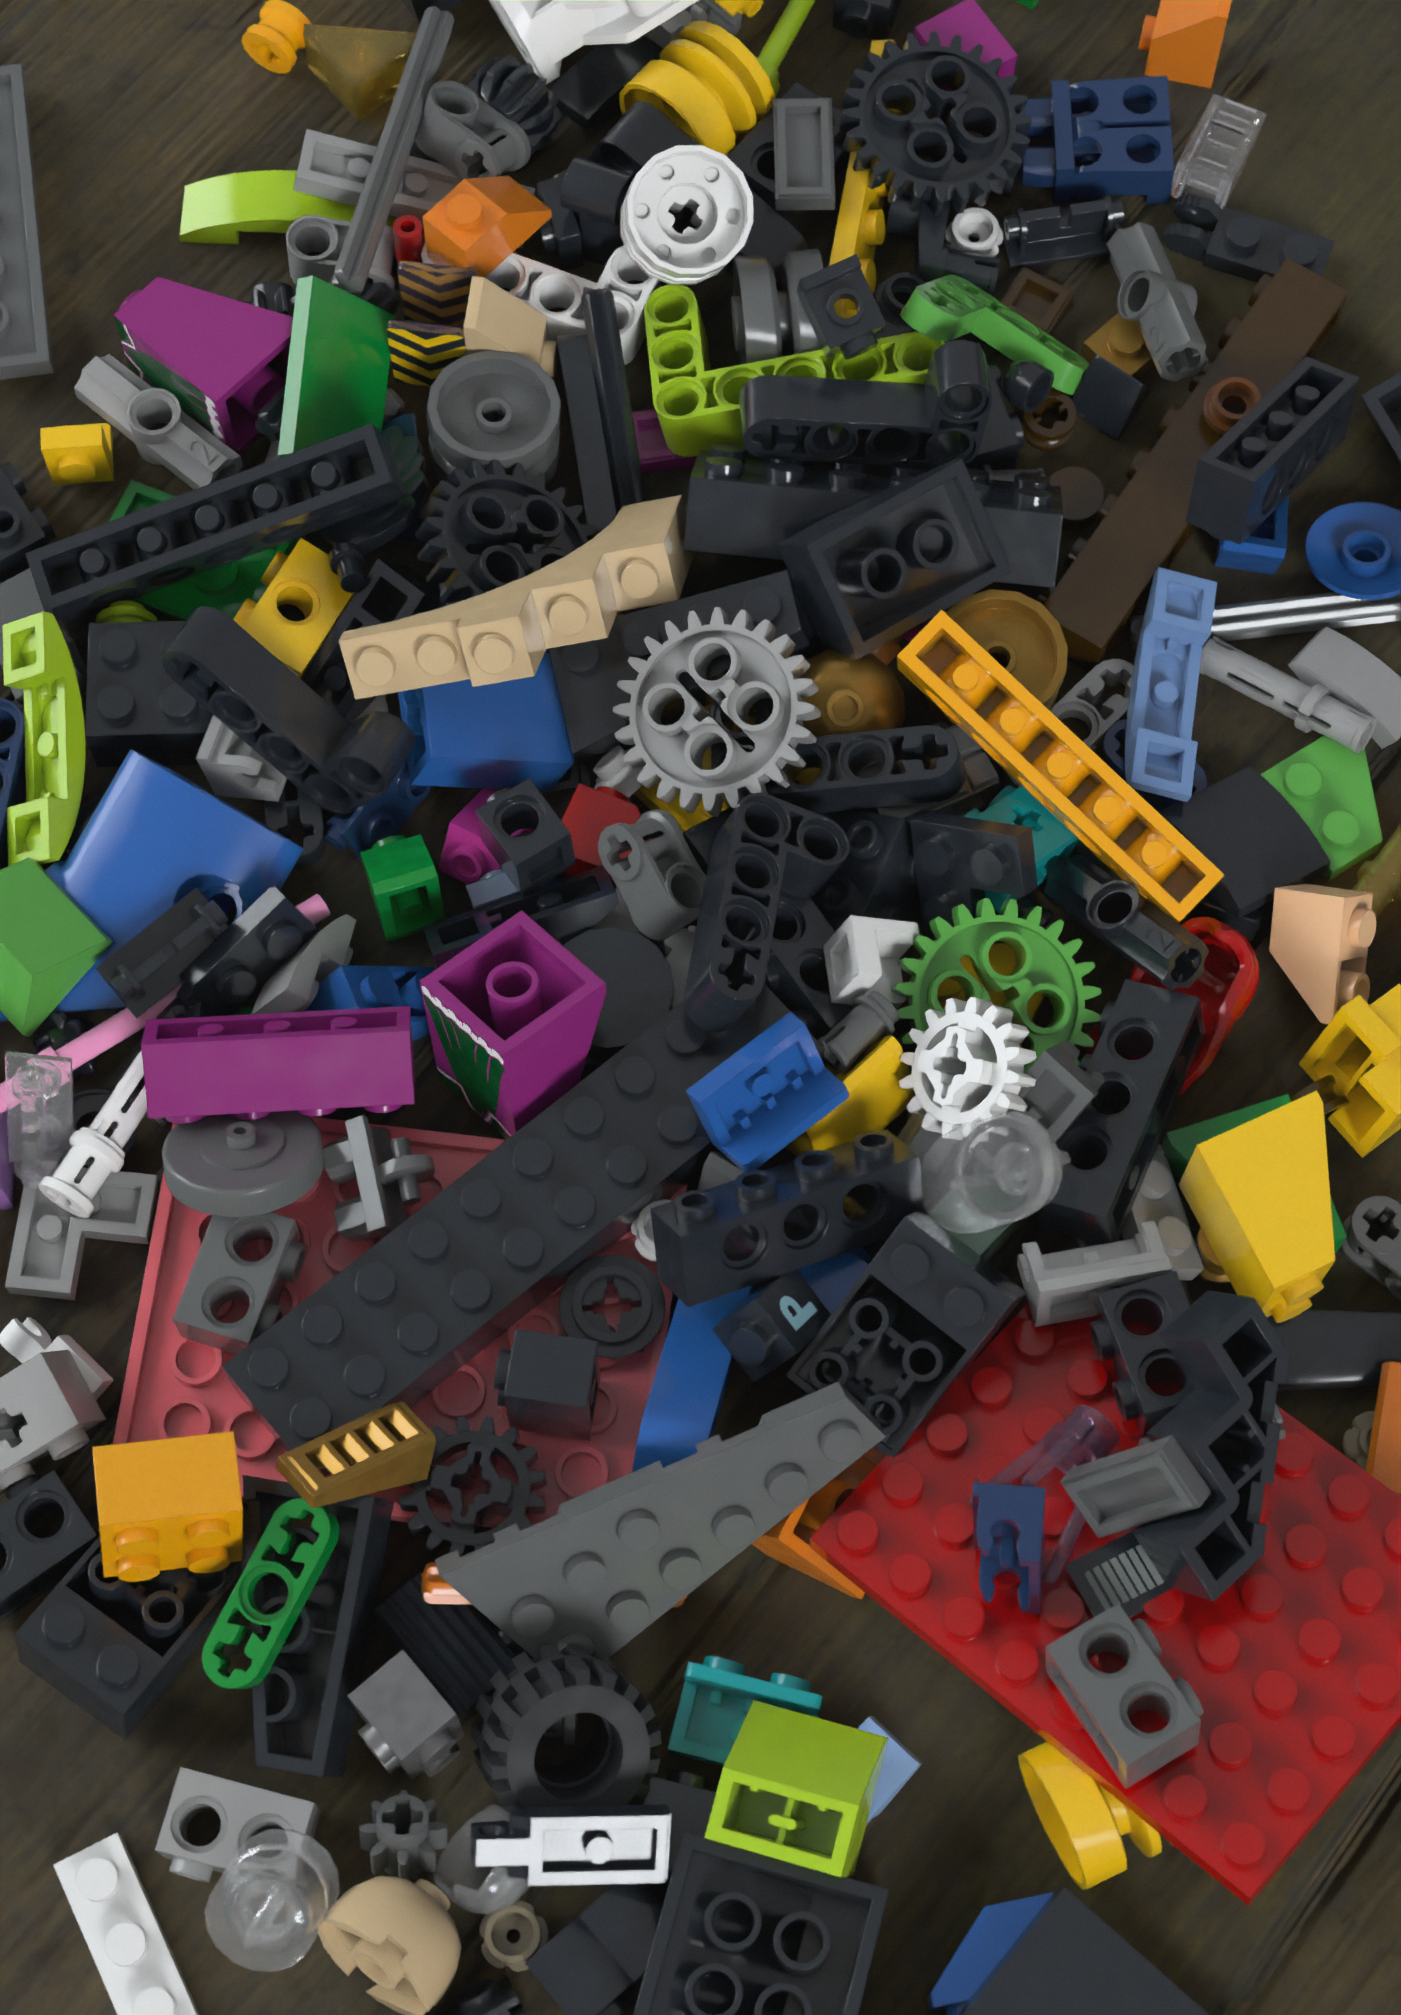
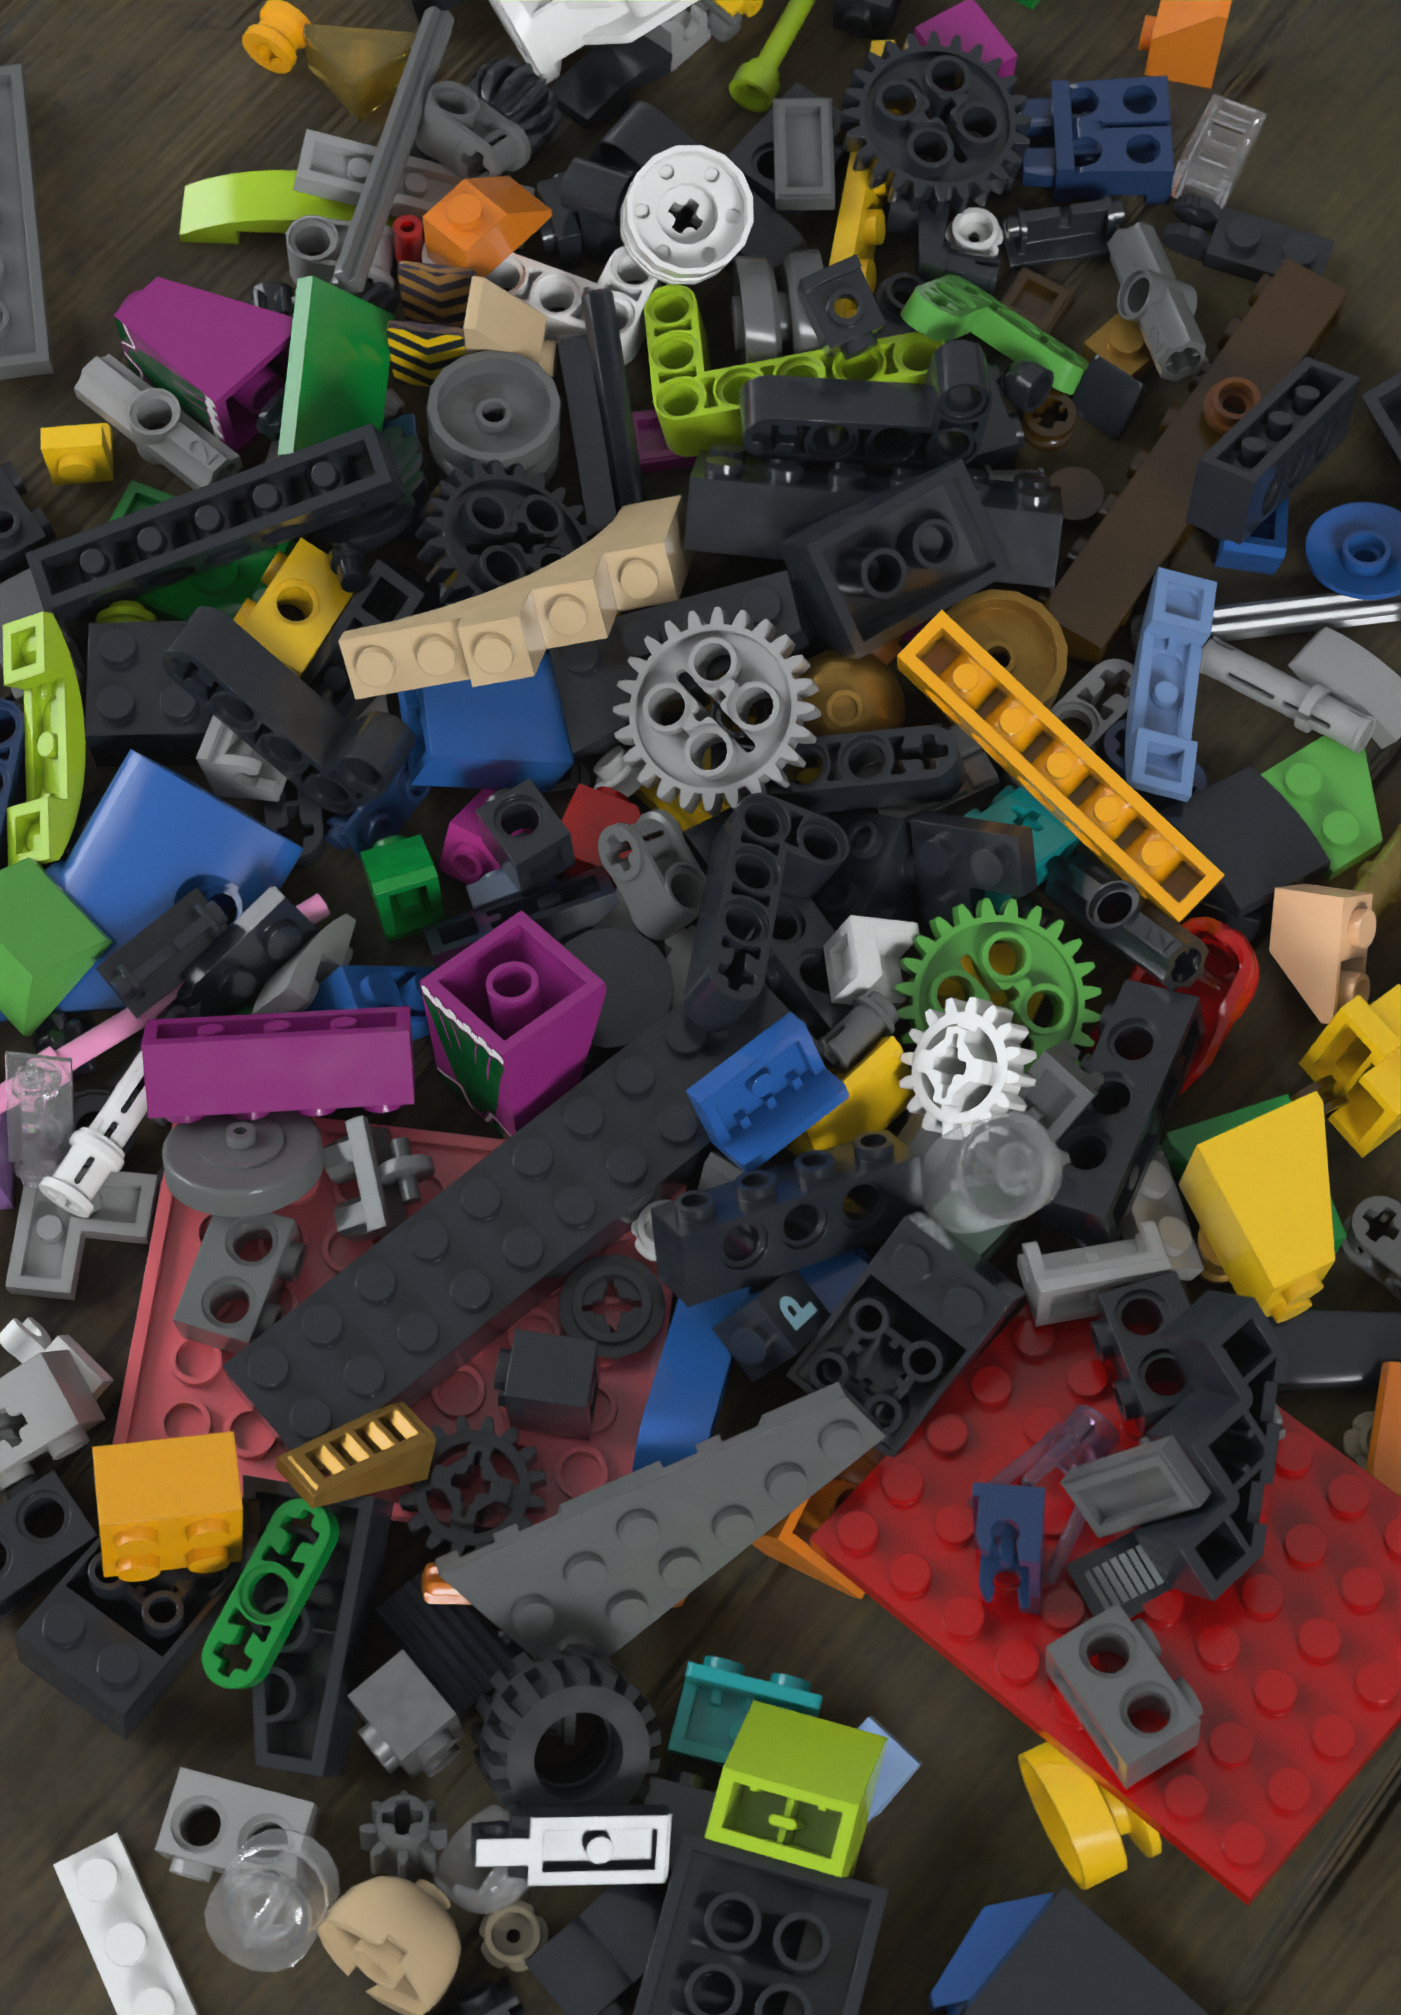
yellow wheel [620,20,775,156] -> none

